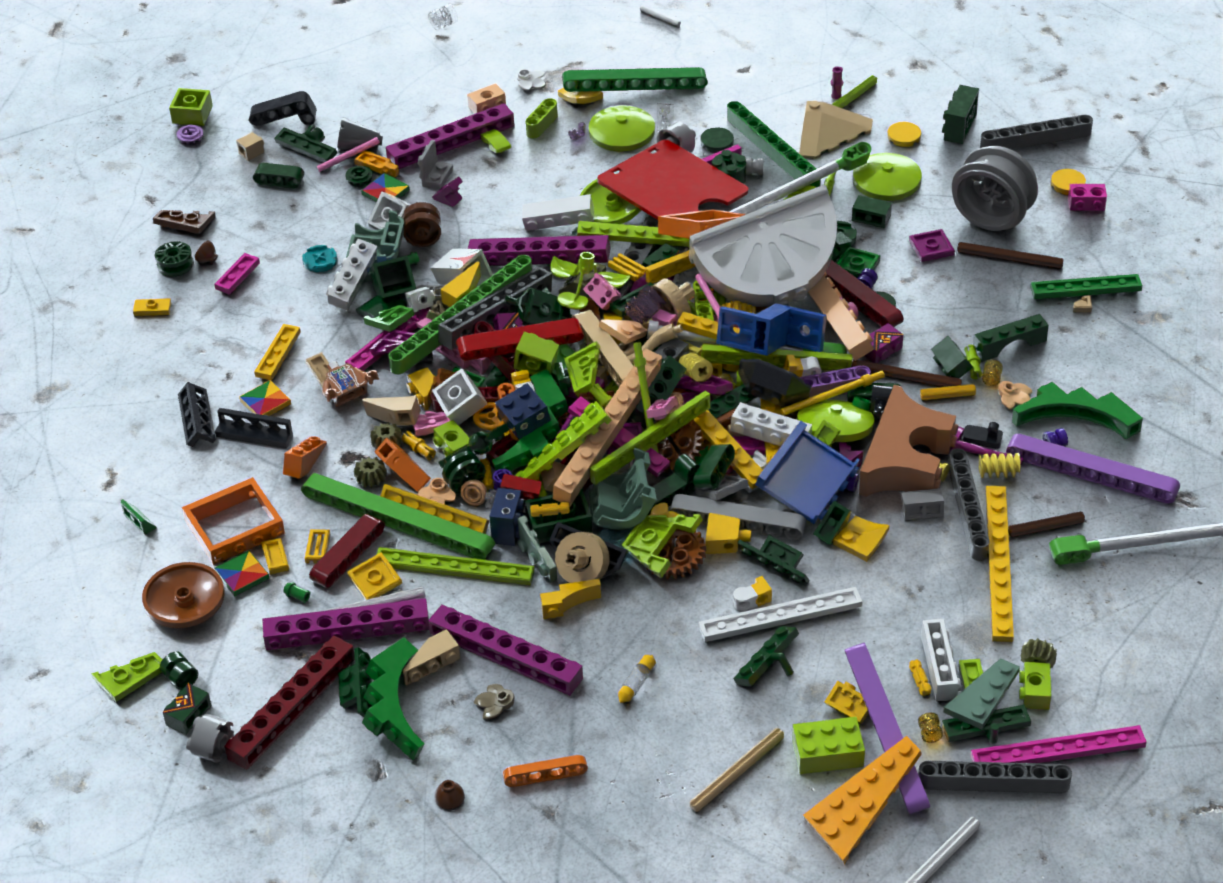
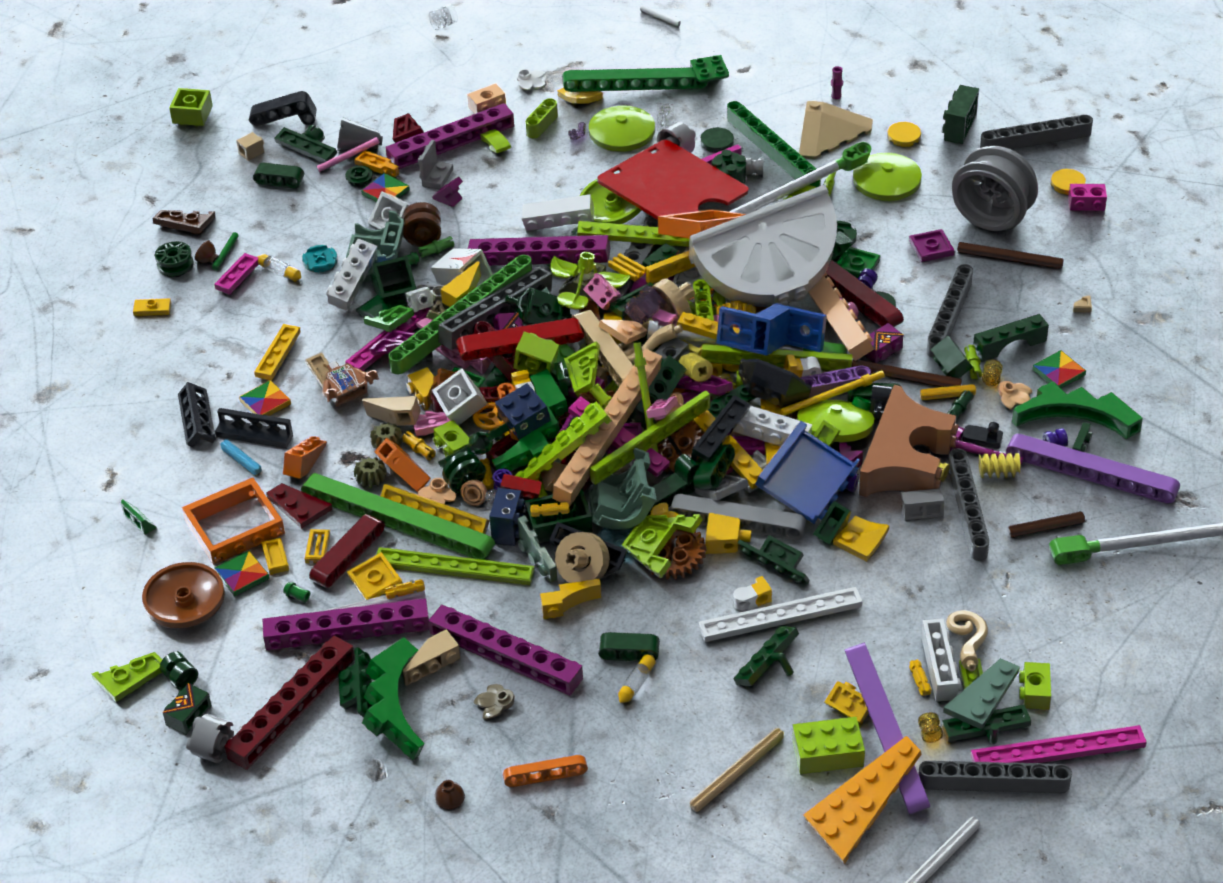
lavender gear [176,125,203,144] -> none
bright pink bar [695,273,720,318] -> none
lime axle [832,75,878,108] -> none
dark green brick [852,195,892,229] -> none
yellow plate [985,486,1014,642] -> none
olive gear [1020,638,1057,668] -> none
green plate [1030,274,1143,299] -> none
none -> green bar [212,232,239,271]
none -> medium azure axle [220,440,262,475]
none -> piece [257,254,301,282]
none -> dark red wing [266,483,333,529]
none -> yellow axle [385,579,425,599]
none -> dark red wing [392,113,424,143]
none -> bright green pin [418,236,455,258]
none -> dark green beam [598,632,660,662]
none -> green bracket [690,55,729,82]
none -> black fence [691,395,751,462]
none -> dark grey beam [927,264,973,357]
none -> tan plant [946,610,988,671]
none -> dark green pin [947,390,974,420]
none -> tile [1032,350,1086,389]
none -> dark green plate [1072,422,1093,453]

